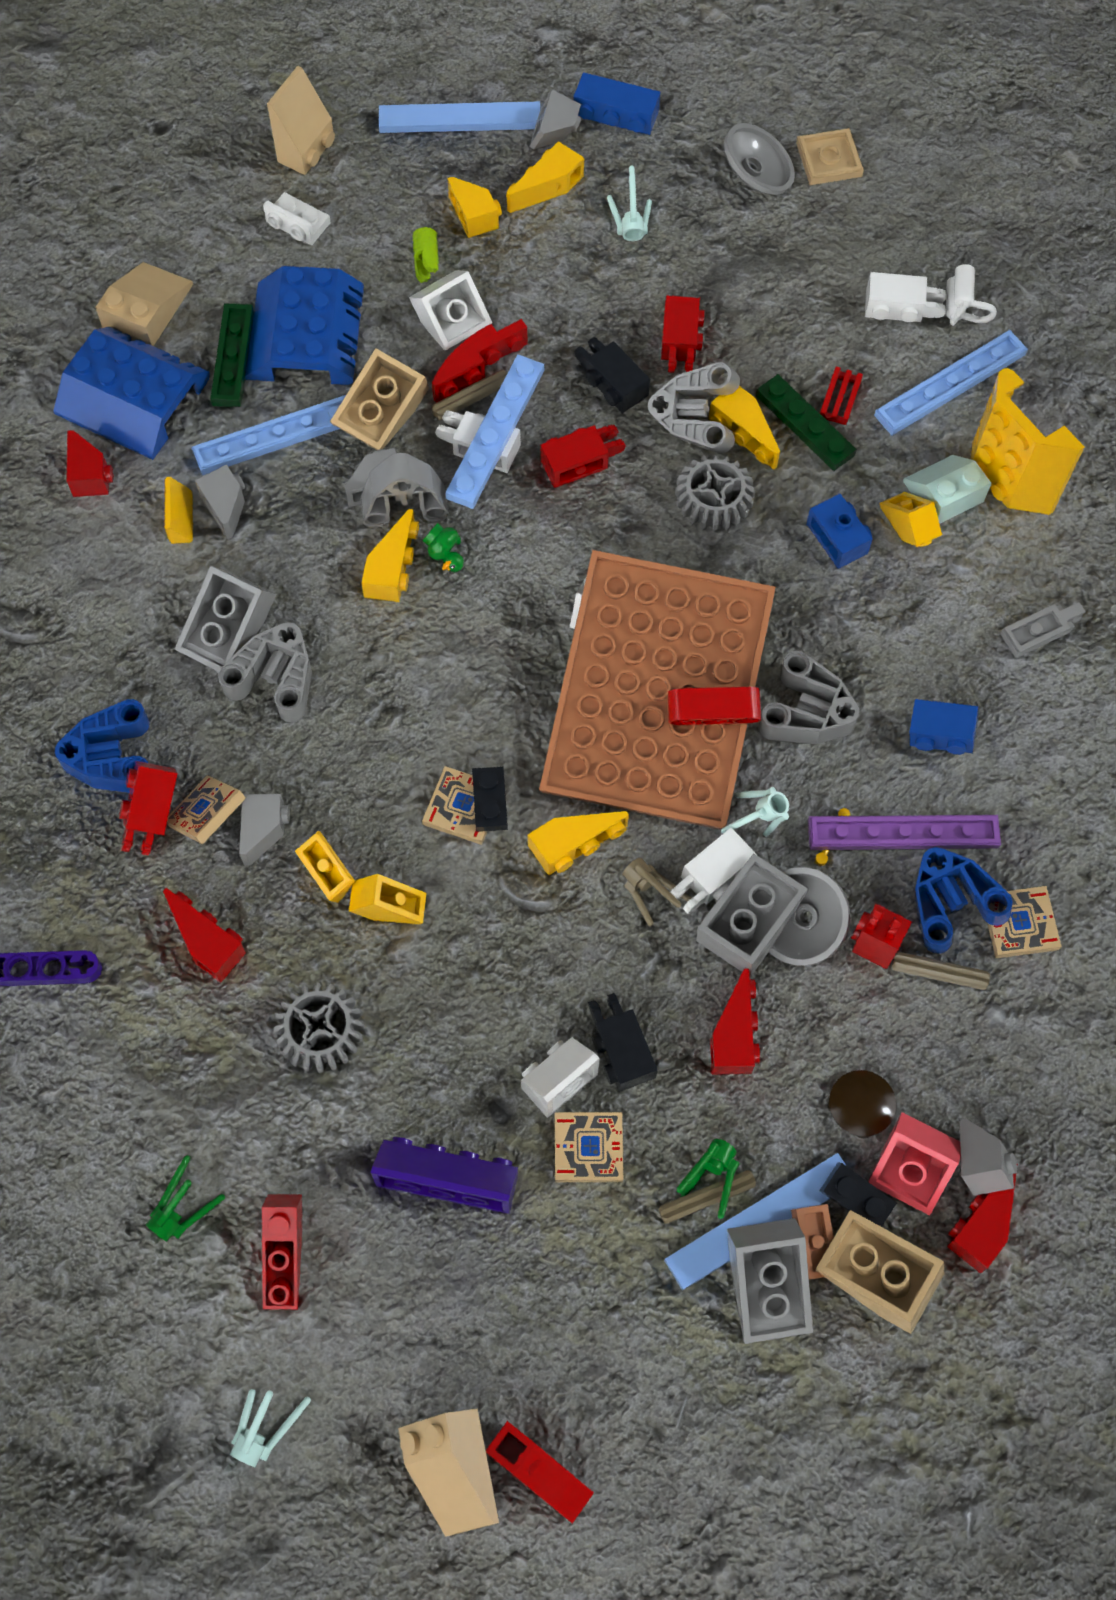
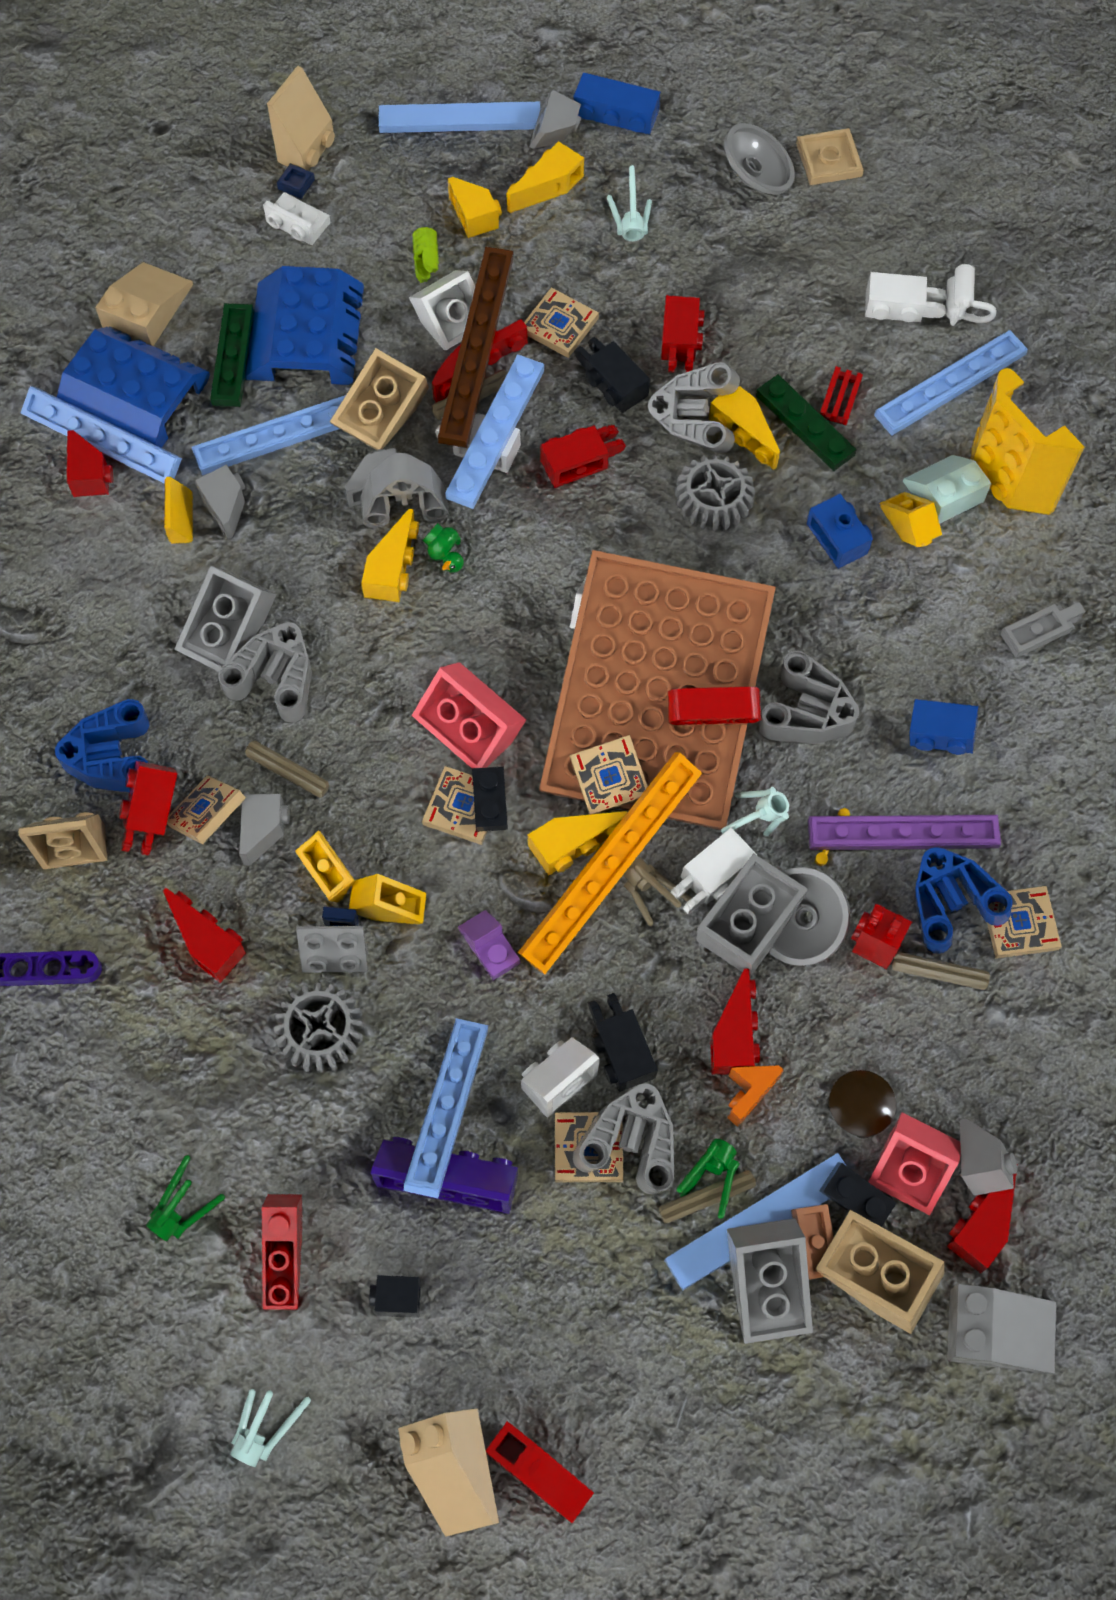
none -> tan slope [19,812,107,870]
none -> light blue tile [21,386,182,484]
none -> dark tan axle [245,741,329,798]
none -> dark blue tile [277,163,315,199]
none -> light grey hinge [296,926,368,973]
none -> dark blue tile [322,907,359,926]
none -> black brick [369,1275,421,1318]
none -> light blue tile [404,1018,488,1199]
none -> coral slope [411,662,526,768]
none -> reddish brown plate [438,247,514,448]
none -> medium lavender slope [458,910,520,980]
none -> light orange plate [518,752,702,974]
none -> tan tile [524,287,599,358]
none -> tile [570,735,648,815]
none -> light grey connector [572,1083,674,1195]
none -> orange slope [728,1065,784,1127]
none -> light grey slope [947,1284,1056,1374]

